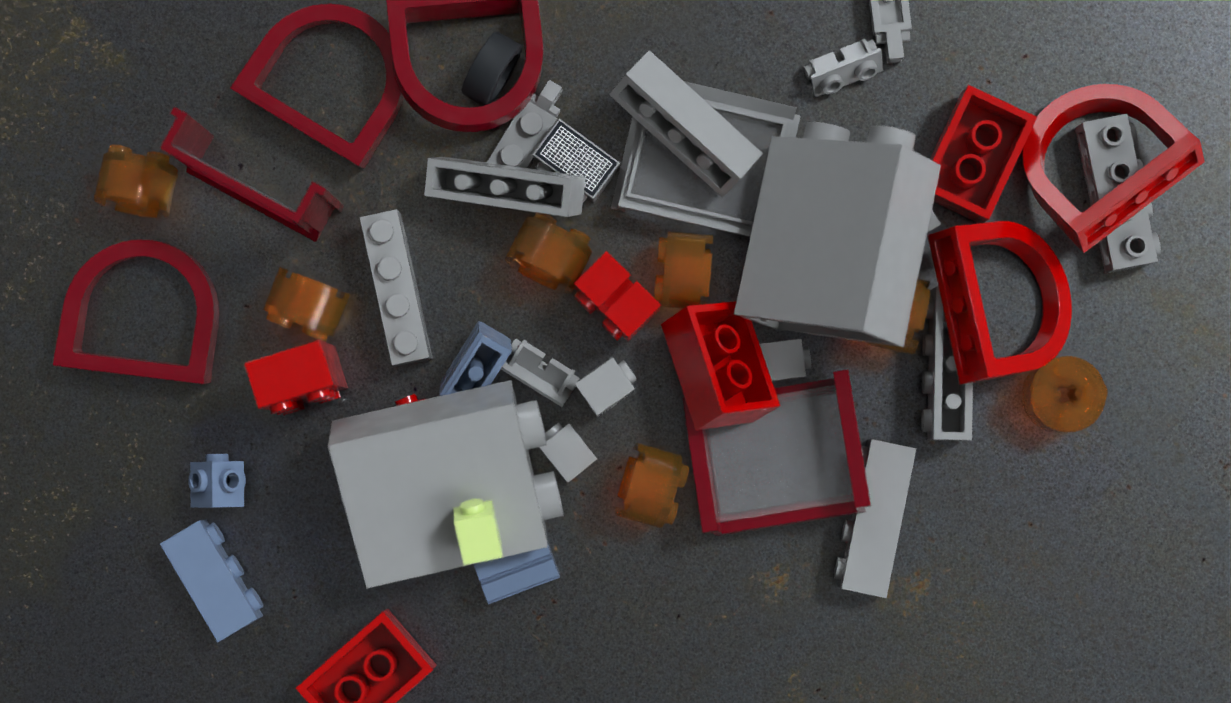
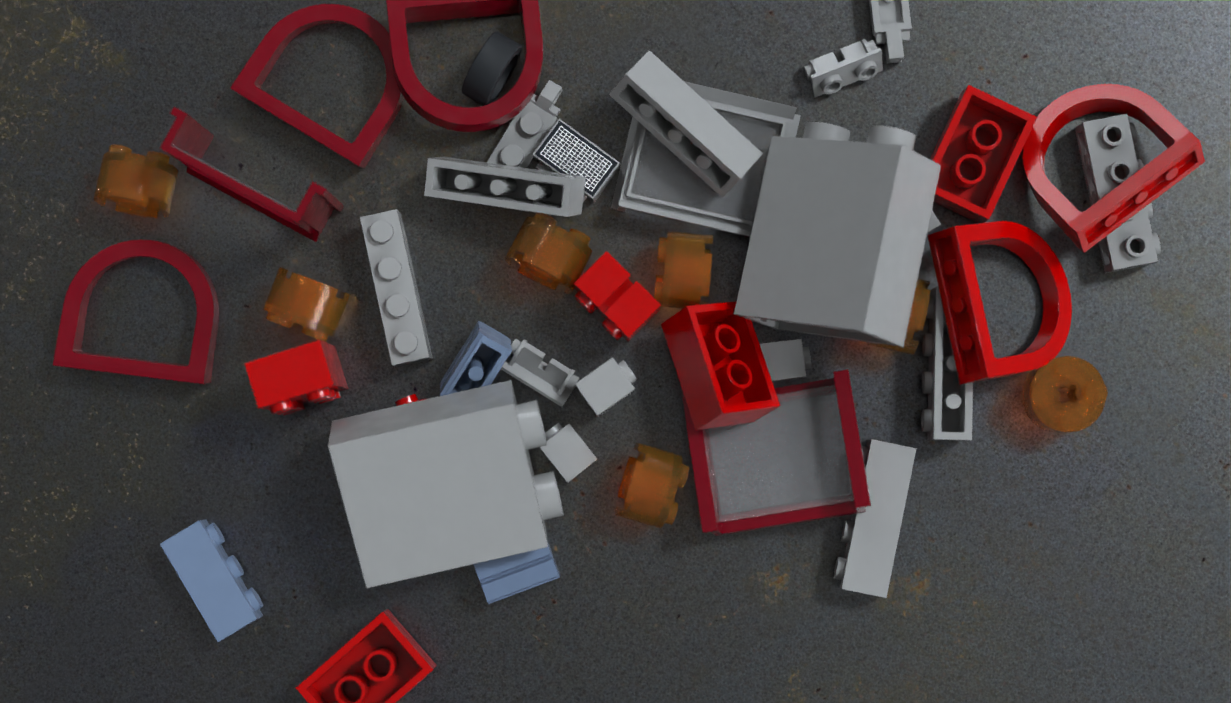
sand blue brick [188,454,246,508] -> none
yellowish green brick [454,499,502,565] -> none

